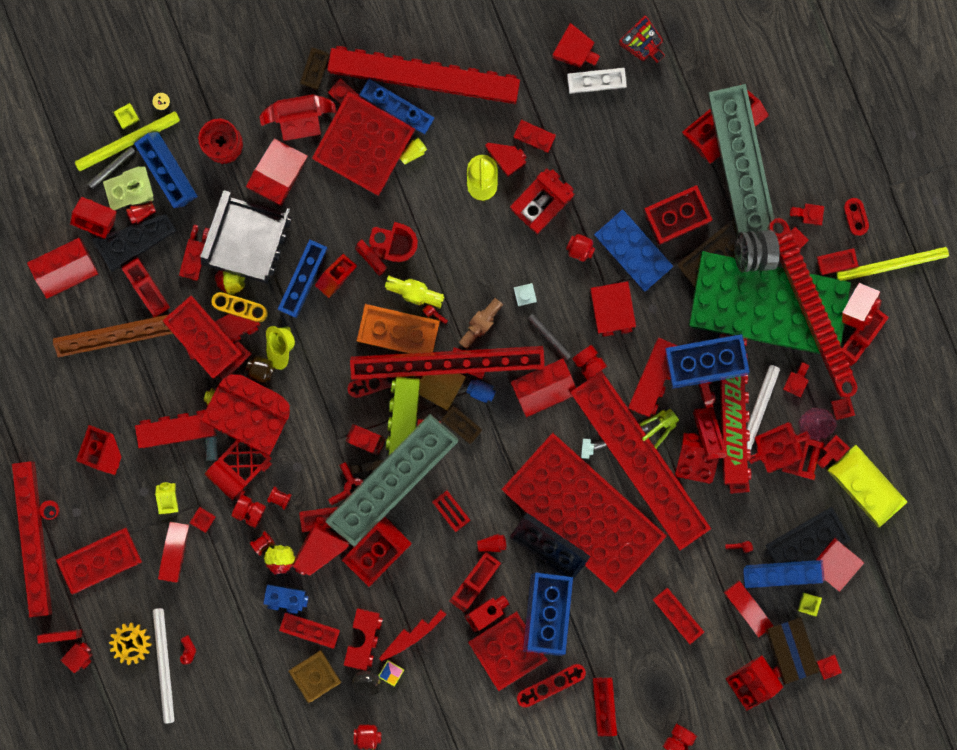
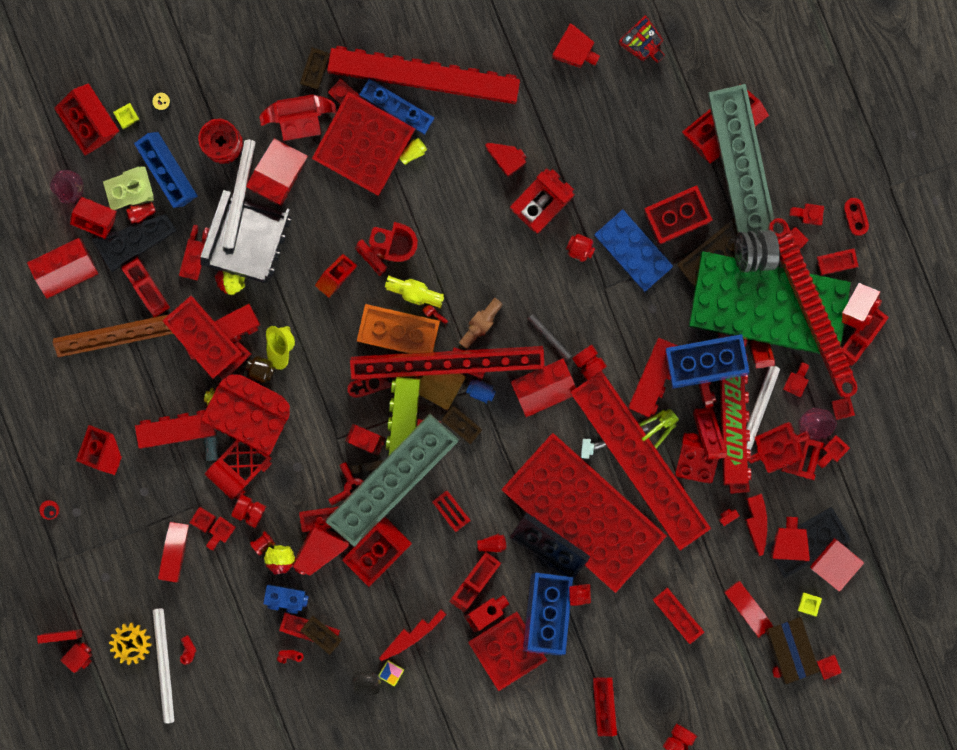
red brick [12,461,52,617] -> none
red tile [56,527,142,595] -> none
neon yellow axle [75,112,180,171] -> none
flat silver bar [88,147,136,189] -> none
neon yellow bracket [156,482,178,514] -> none
yellow beam [212,292,267,322] -> none
red bush [267,486,292,510] -> none
blue brick [278,239,328,319] -> none
pearl gold tile [288,650,342,704] -> none
red arch [344,608,383,671] -> none
red head [354,725,382,750] -> none
neon yellow piece [467,155,498,201] -> none
red plate [513,120,556,153] -> none
light aqua plate [514,283,537,307] -> none
red beam [517,664,586,707] -> none
white plate [567,68,627,94] -> none
red brick [590,282,636,337] -> none
red hand [725,541,753,553] -> none
red slope [725,655,784,711] -> none
blue brick [743,560,825,588] -> none
neon yellow windscreen [827,445,907,528] -> none
neon yellow axle [836,247,949,281] -> none
none -> clear pink hair [50,170,84,204]
none -> red slope [54,83,119,156]
none -> red plate [206,516,236,551]
none -> white axle [223,139,256,249]
none -> red arm [276,650,304,664]
none -> dark brown plate [300,616,343,655]
none -> red plate [569,584,591,606]
none -> red plate [718,508,740,526]
none -> red slope [745,494,767,556]
none -> red tile [749,339,775,368]
none -> red torso [771,517,810,561]

